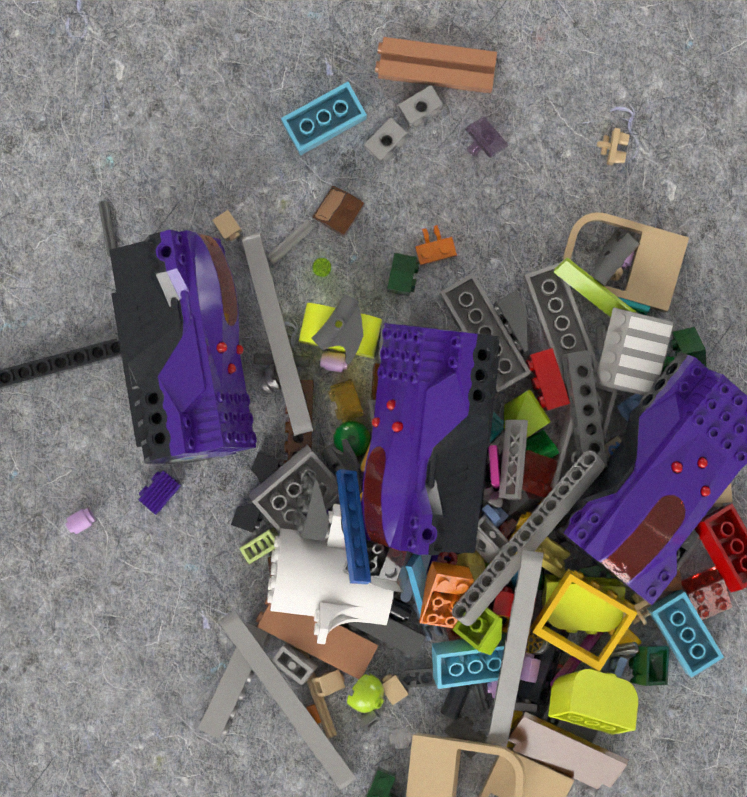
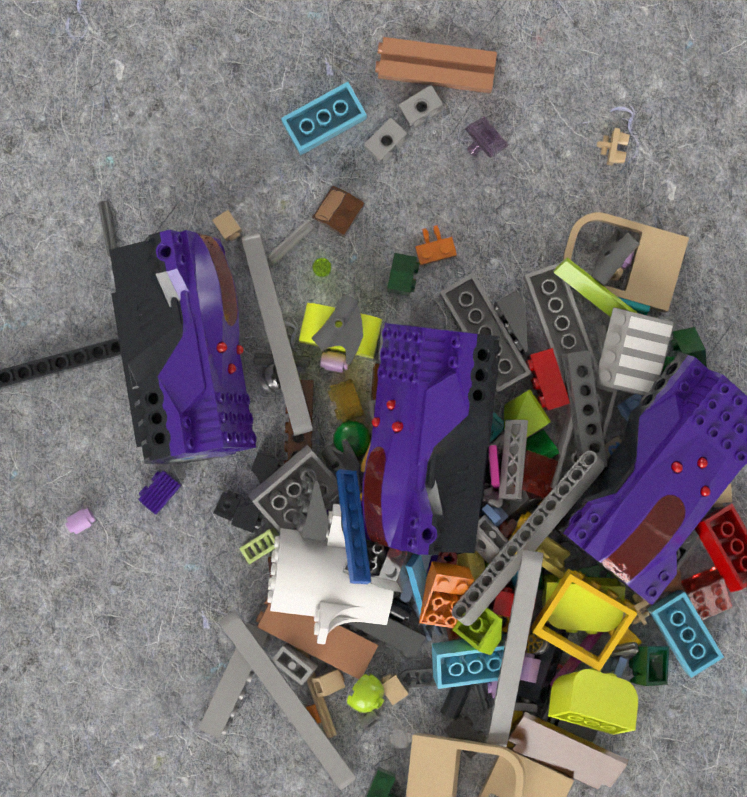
none -> black brick [213,490,241,521]

